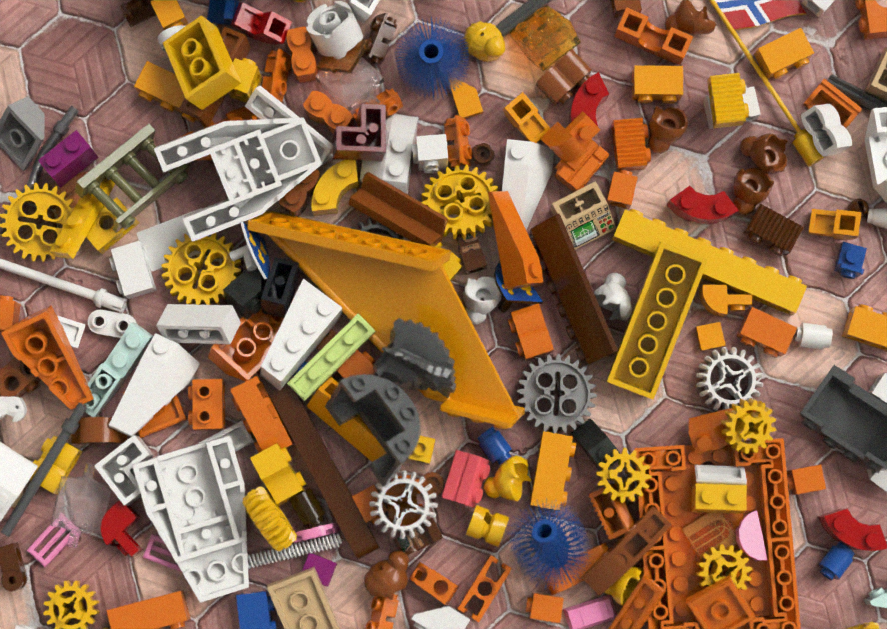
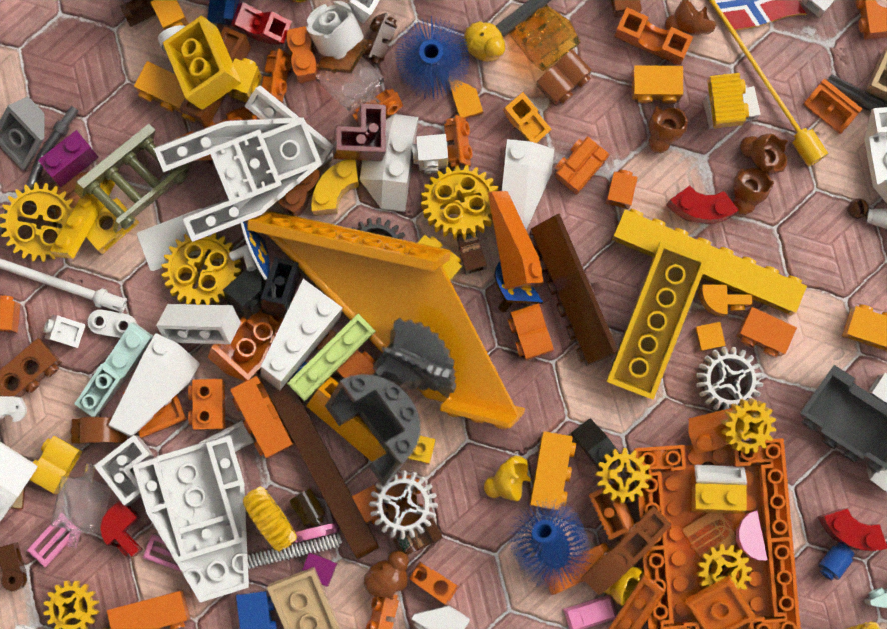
orange wedge [1,306,94,410] -> none
dark grey bar [1,402,88,537] -> none
white brick [109,241,157,299] -> none
yellow brick [250,444,306,506] -> none
orange brick [303,90,354,134] -> none
dark orange panel [349,172,448,247] -> none
dark orange tile [421,472,445,496] -> none
coral brick [441,450,490,508] -> none
orange piece [457,555,512,622] -> none
white piece [463,276,502,325] -> none
yellow wheel [465,505,509,547] -> none
reddish brown plate [472,143,495,167] -> none
blue brick [477,427,512,465] -> none
light grey gear [516,354,597,433] -> none
orange brick [525,592,564,623] -> none
orange brick [540,111,601,161] -> none
tan slope [550,181,616,250] -> none
red brick [569,72,609,126] -> none
white piece [594,273,633,321] -> none
orange brick [611,118,651,172] -> none
reddish brown brick [744,204,804,256] -> none
light orange brick [754,28,814,79] -> none
orange brick [787,464,826,495] -> none
white brick [794,322,832,350] -> none
white brick [801,104,852,157] -> none
light orange brick [809,209,862,240] -> none
blue bracket [834,242,867,279] -> none

